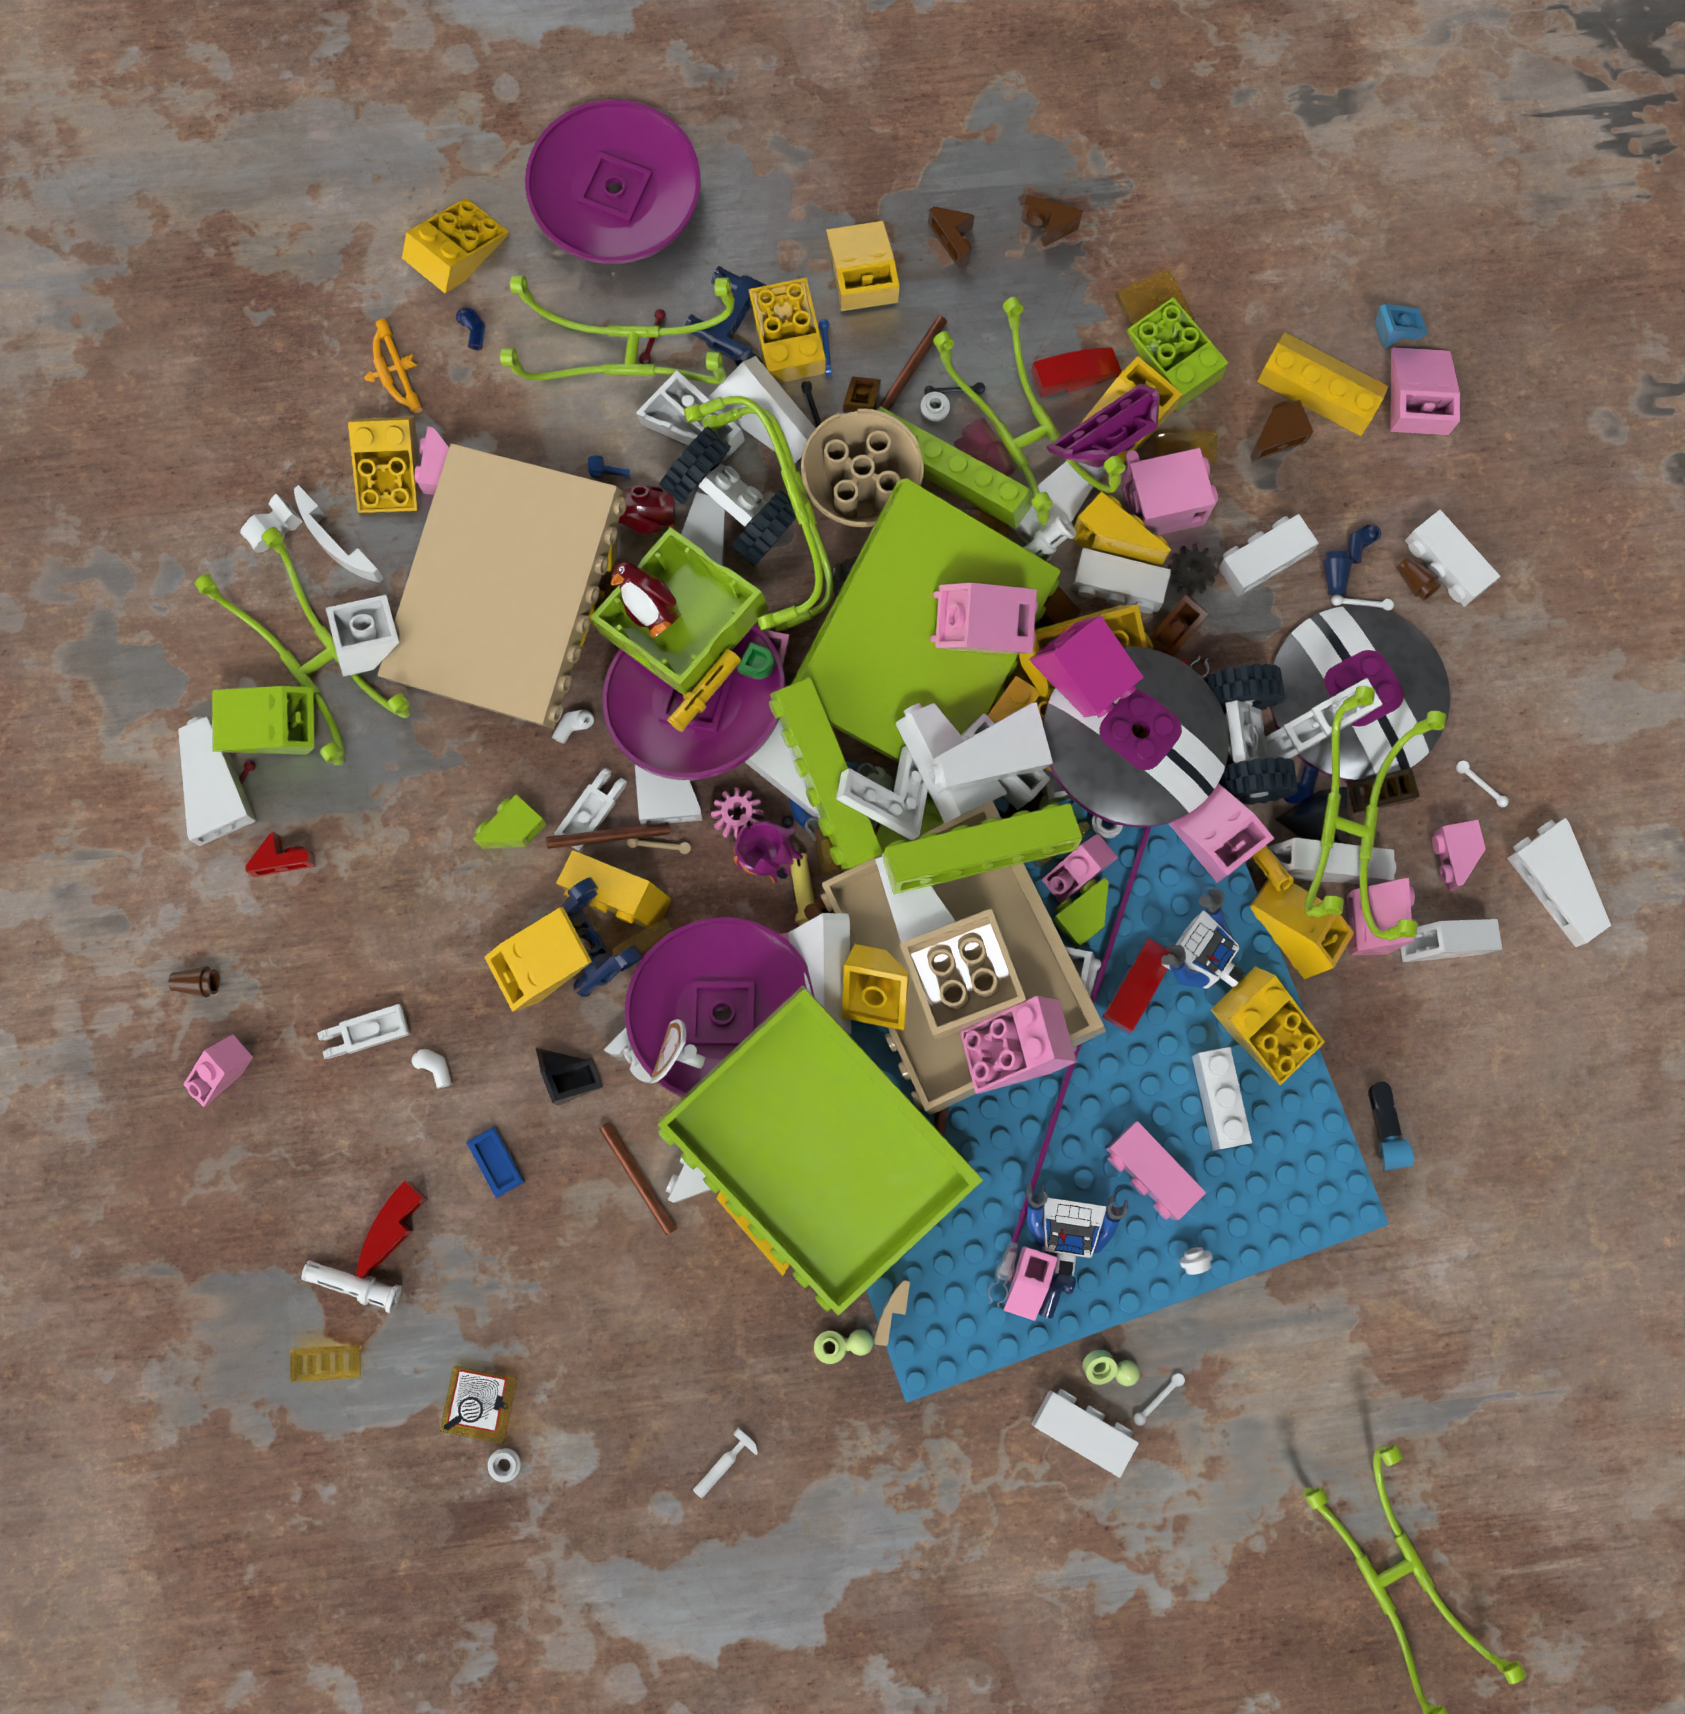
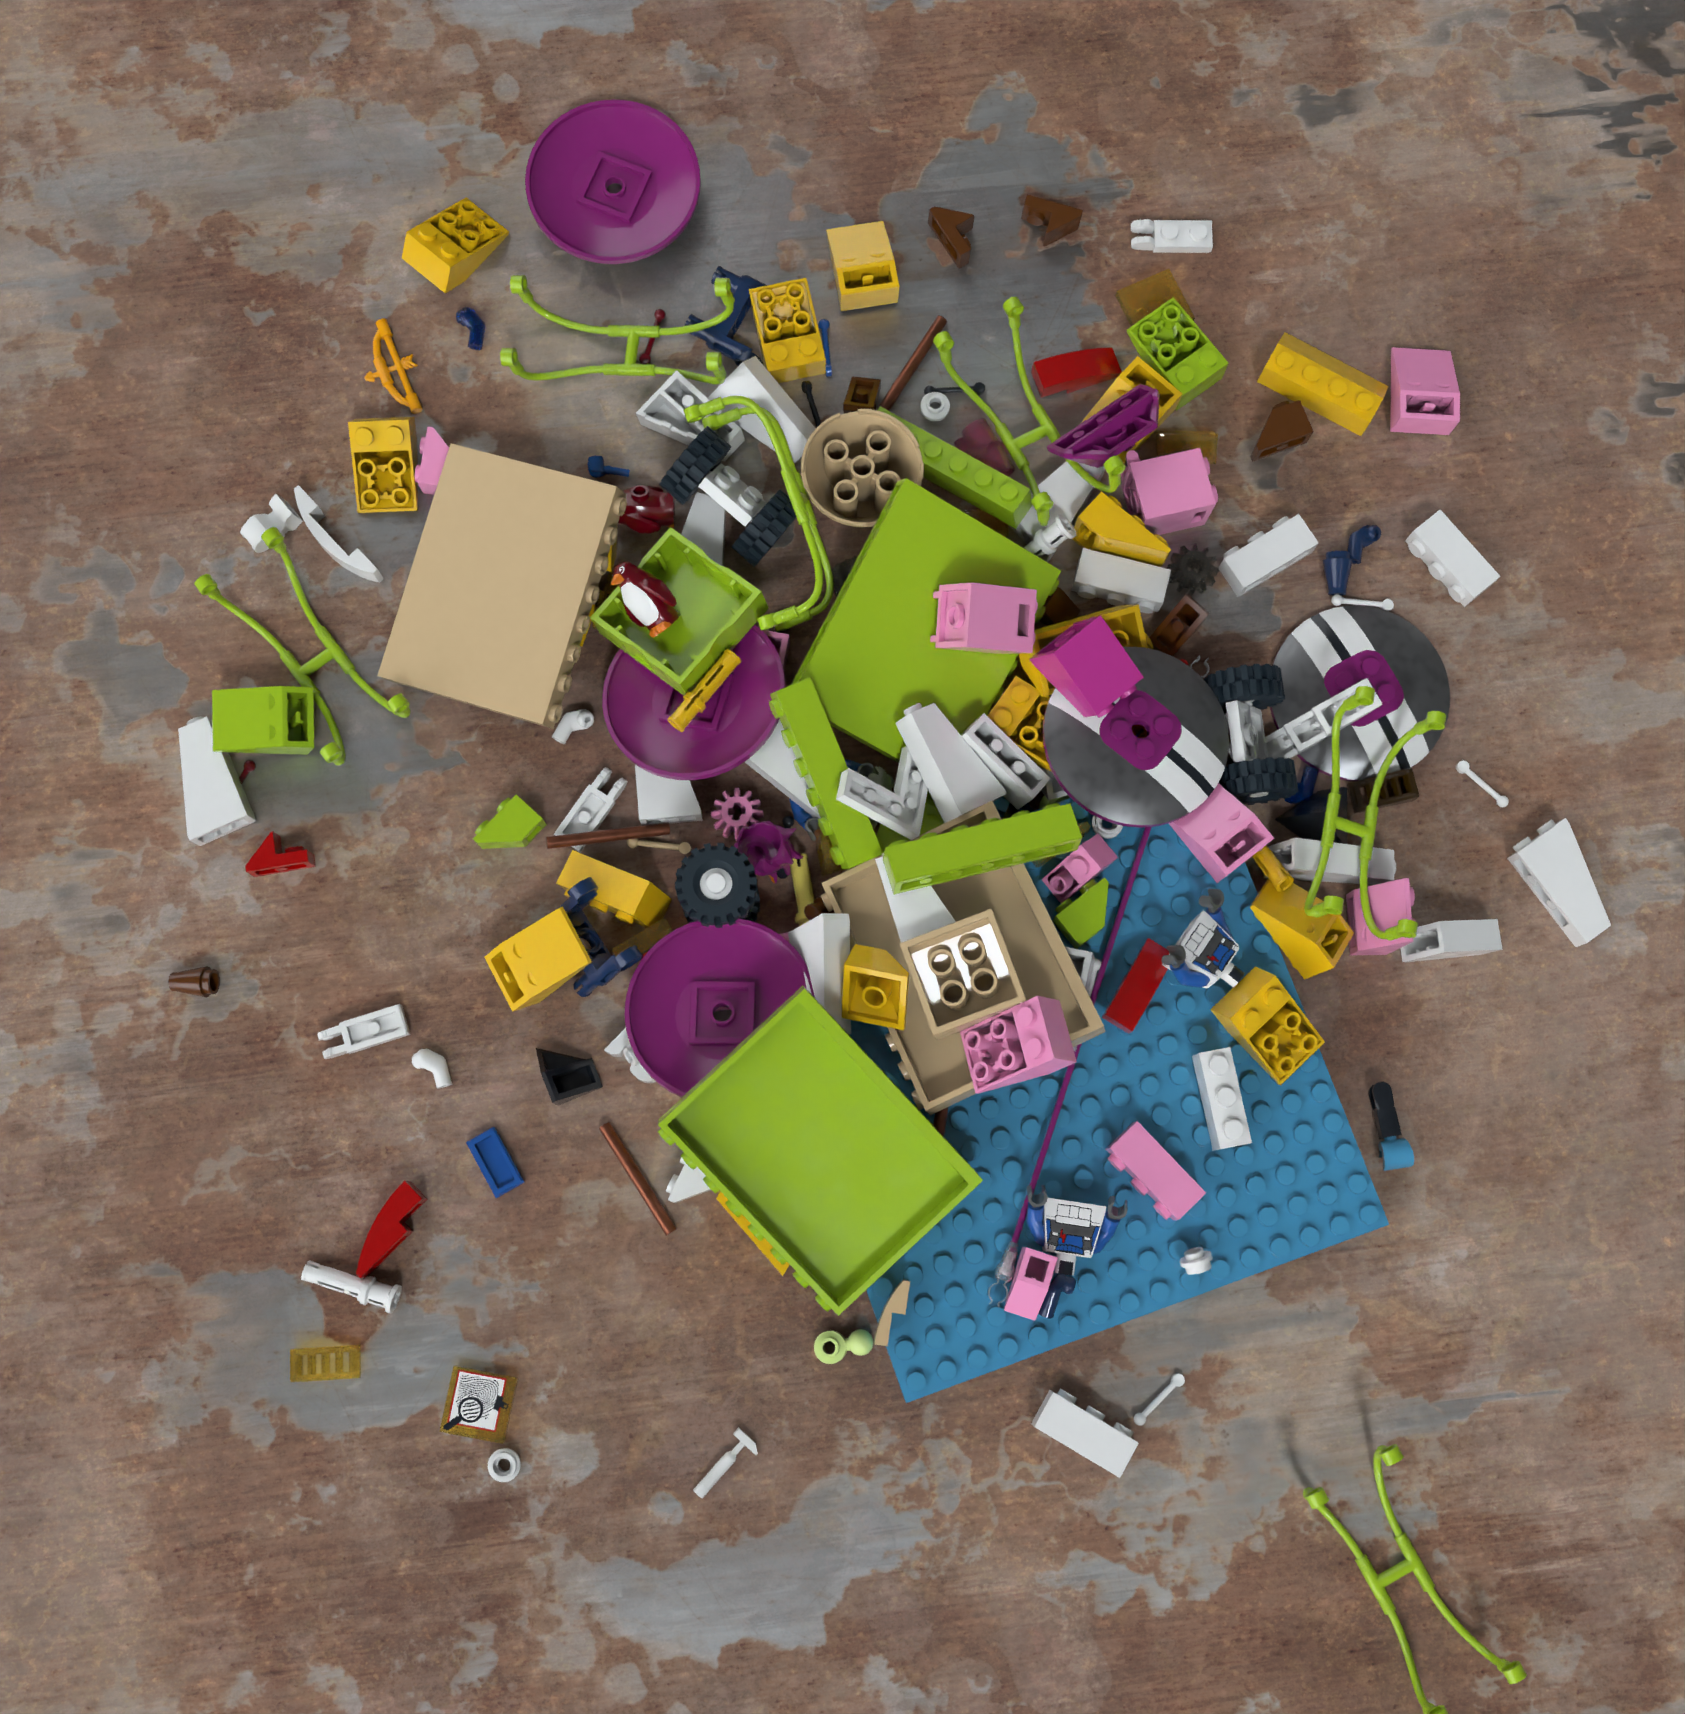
bright pink slope [183,1034,253,1108] -> none
white slope [326,595,399,677] -> none
shield [650,1019,705,1084] -> none
green tile [737,642,775,679] -> none
white slope [929,702,1053,793] -> none
yellowish green plate [1082,1350,1140,1386] -> none
dark azure slope [1374,304,1428,348] -> none
reddish brown cone [1396,556,1441,601] -> none
bright pink slope [1432,820,1486,891] -> none
none -> black plate [675,842,760,928]
none -> white hinge [1131,219,1213,253]

